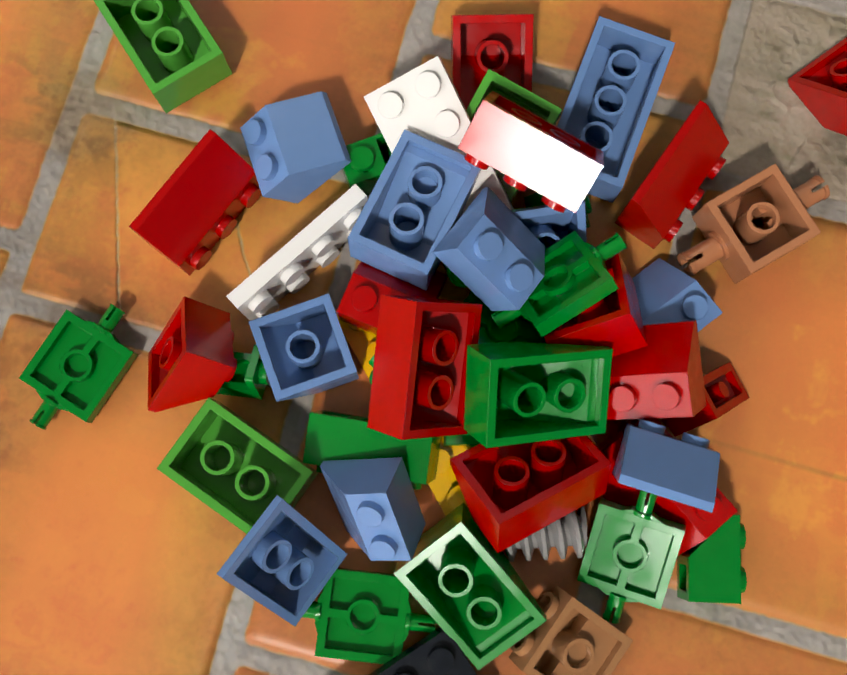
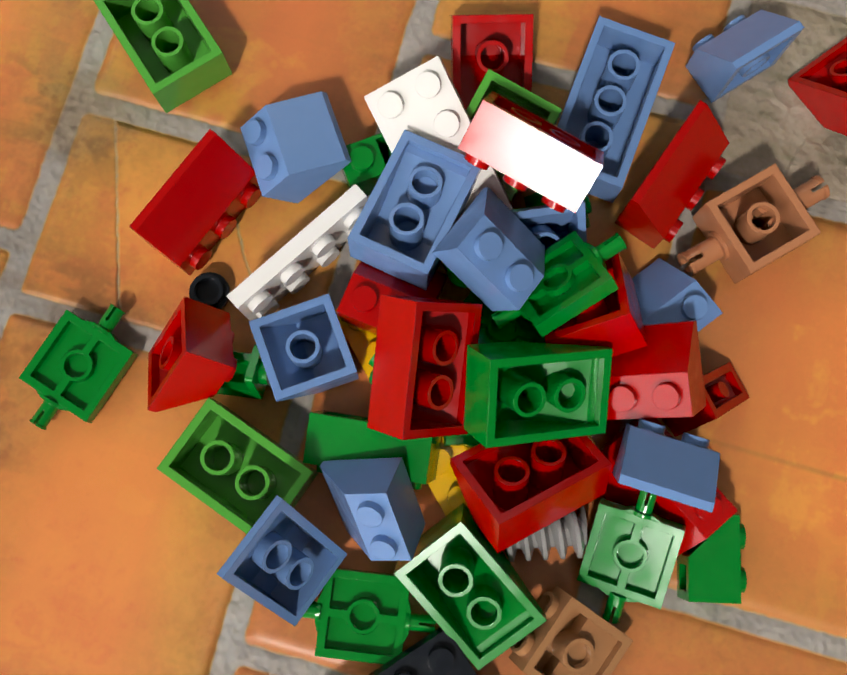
none -> black plate [189,272,230,309]
none -> medium blue slope [685,9,805,103]

